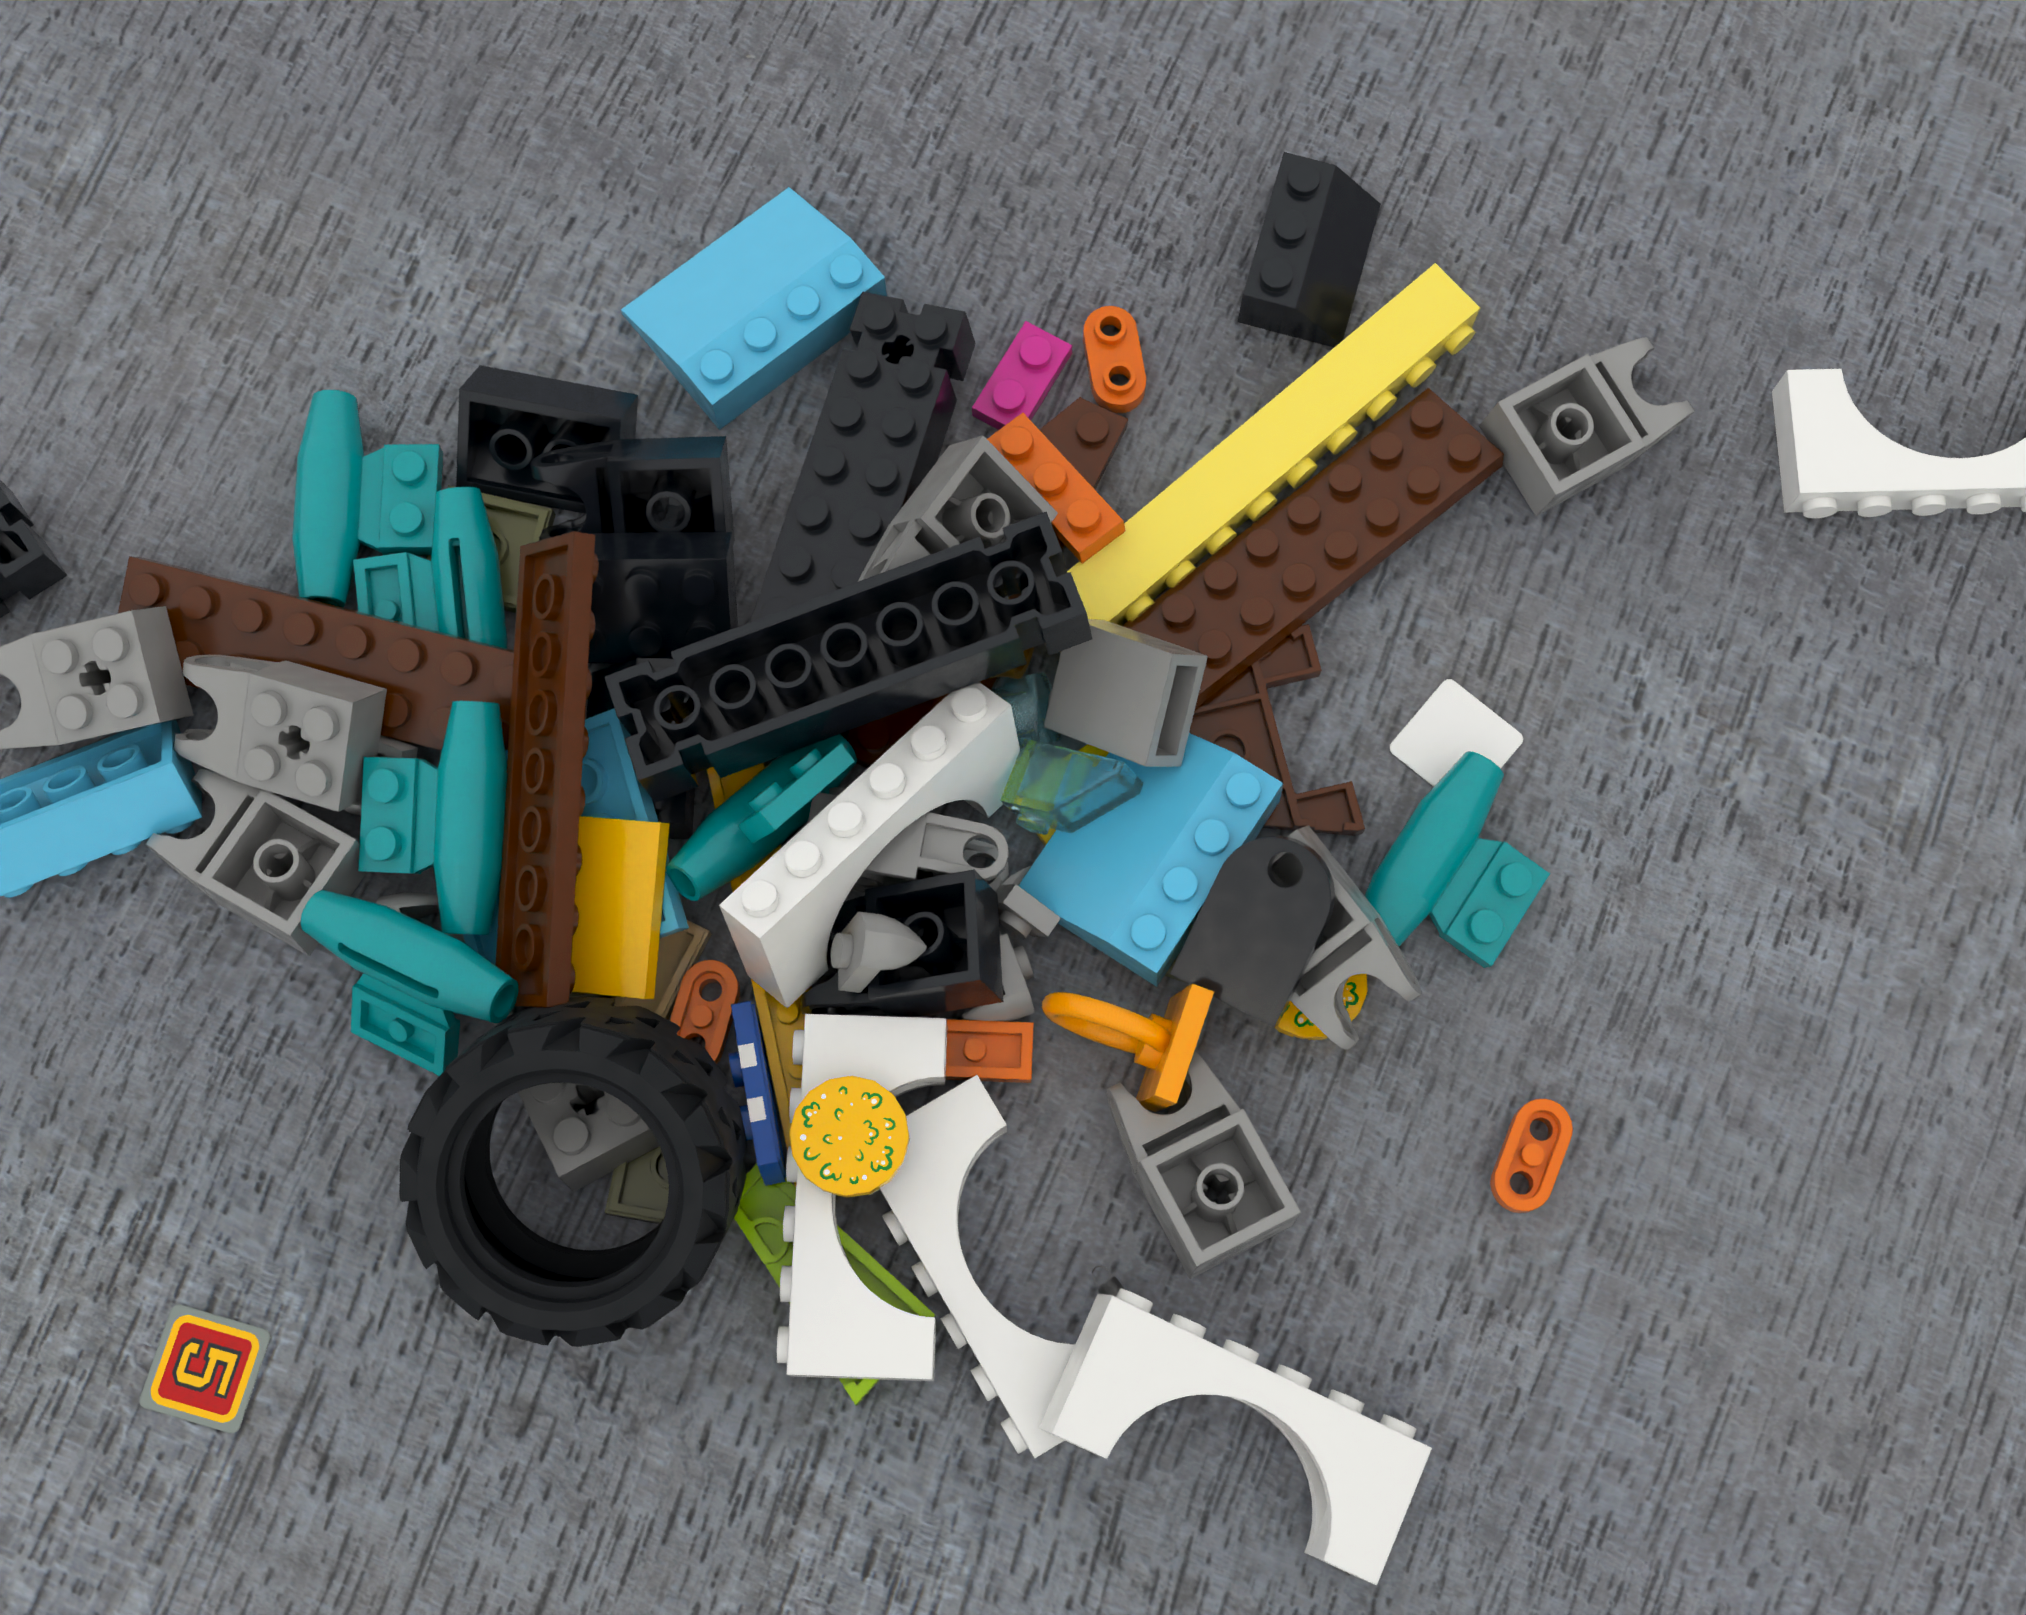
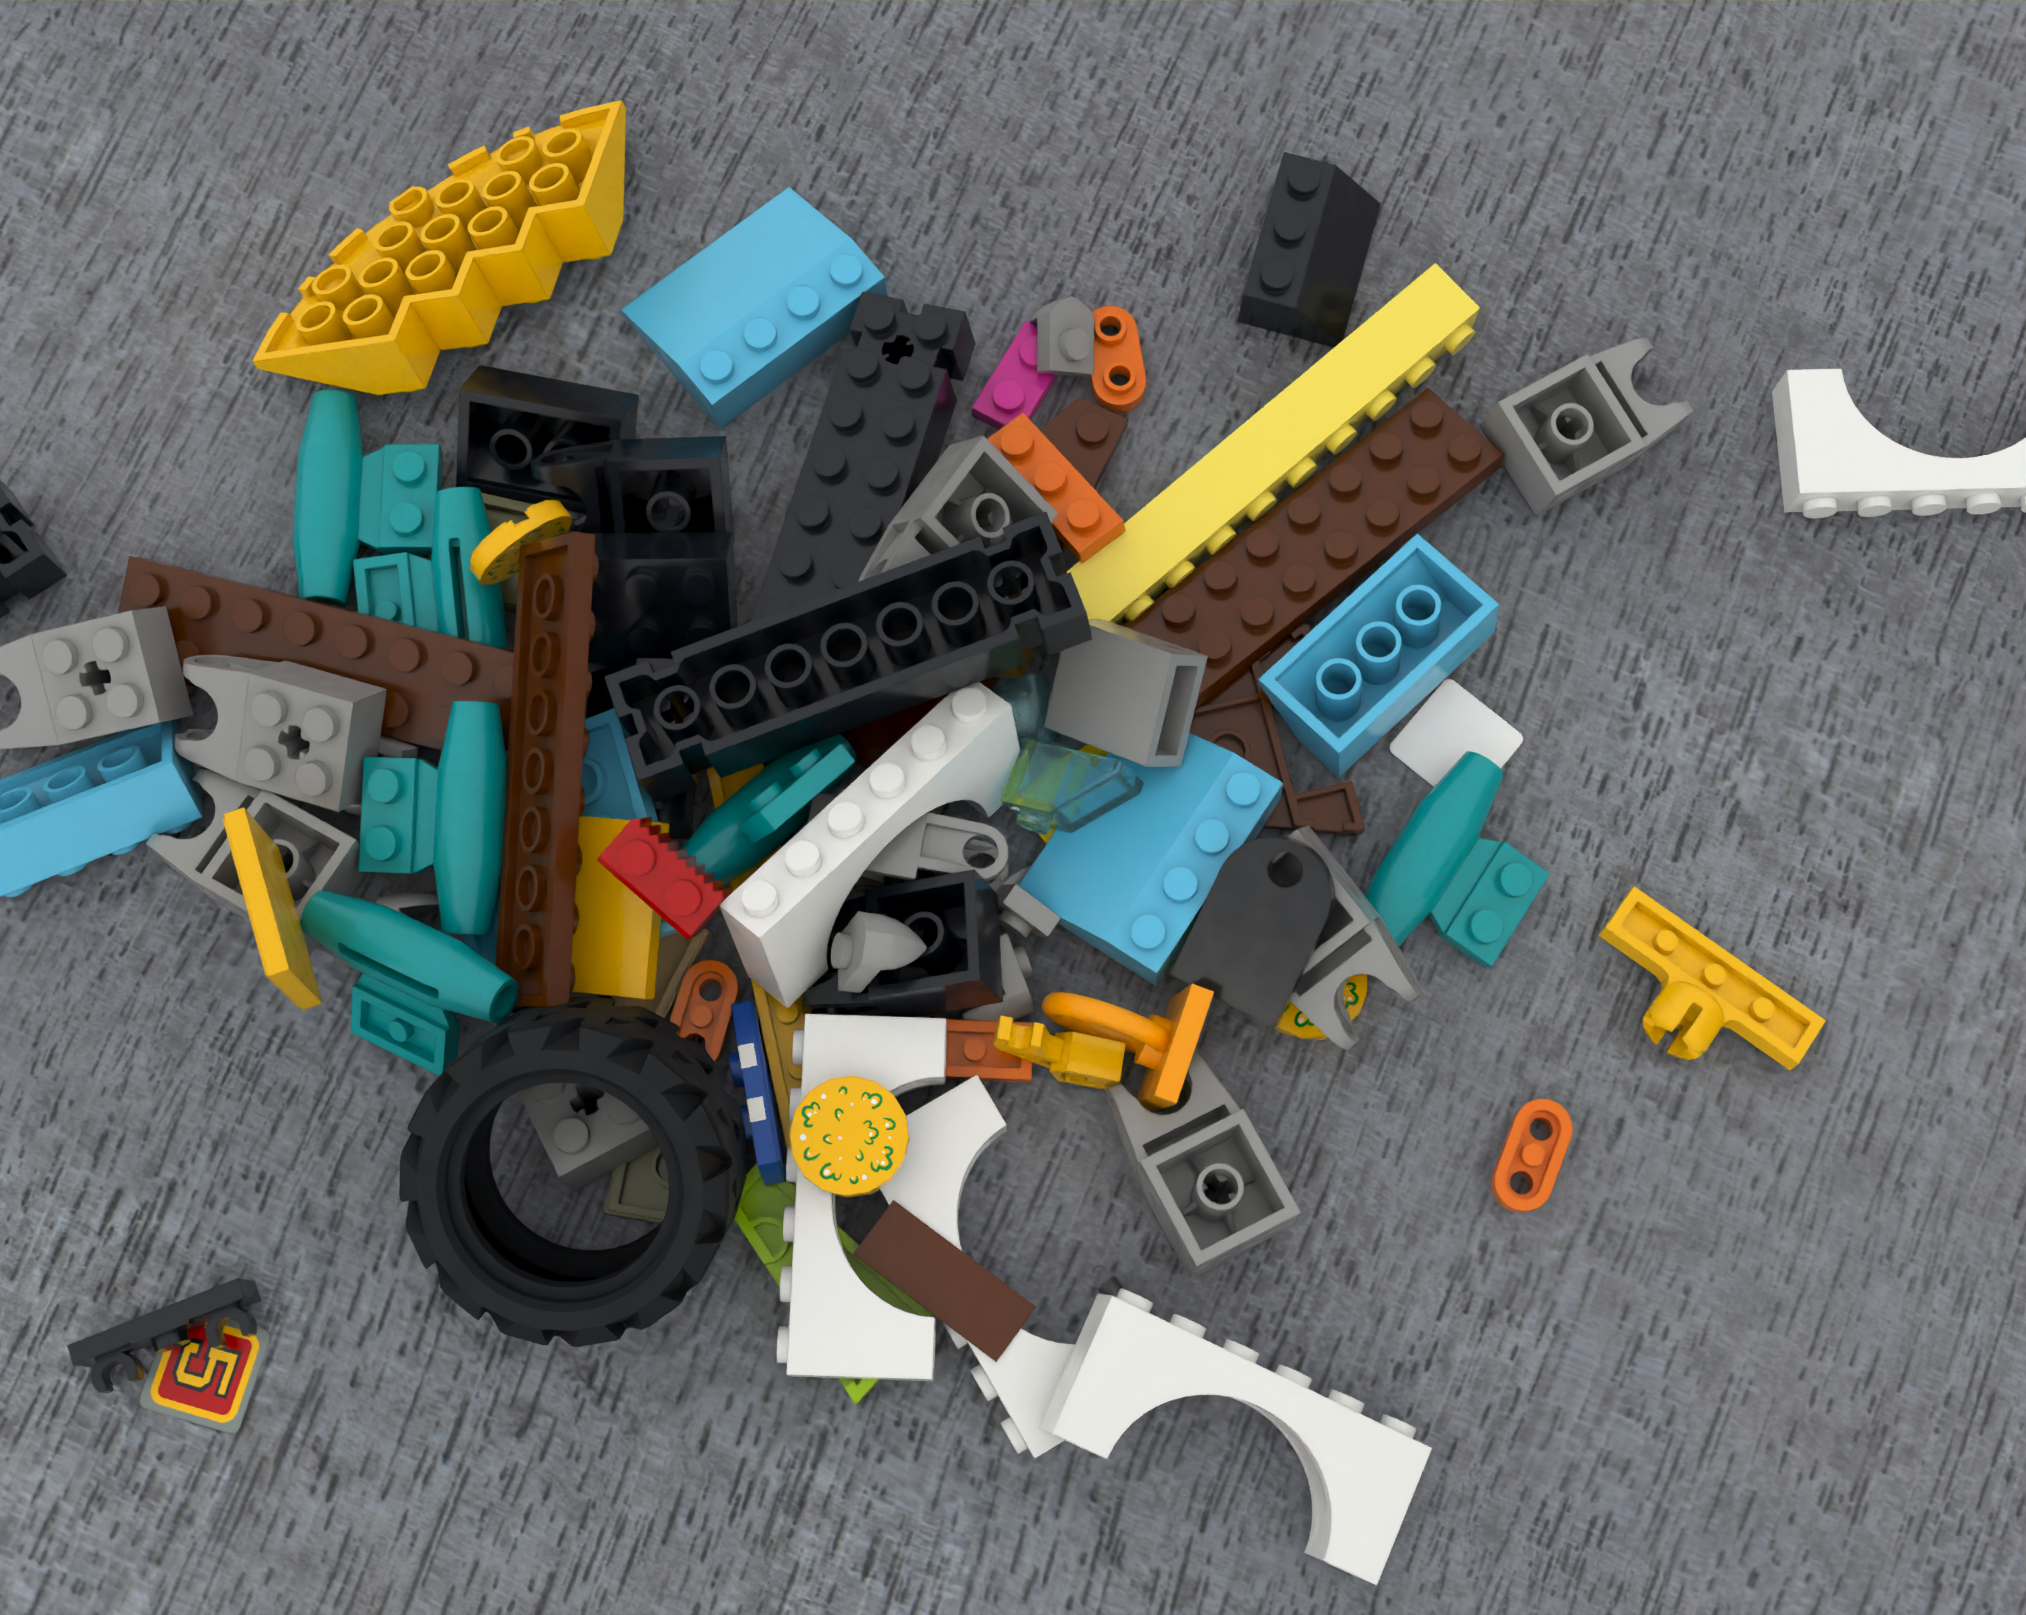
none -> black plate [67,1278,261,1394]
none -> yellow tile [222,807,323,1010]
none -> yellow brick [252,100,626,395]
none -> yellow tile [469,500,573,585]
none -> red brick [597,817,732,940]
none -> reddish brown sticker [853,1200,1036,1362]
none -> yellow piece [993,1016,1126,1090]
none -> light grey plate [1030,296,1094,377]
none -> medium azure slope [1258,534,1499,778]
none -> yellow plate [1598,886,1826,1071]

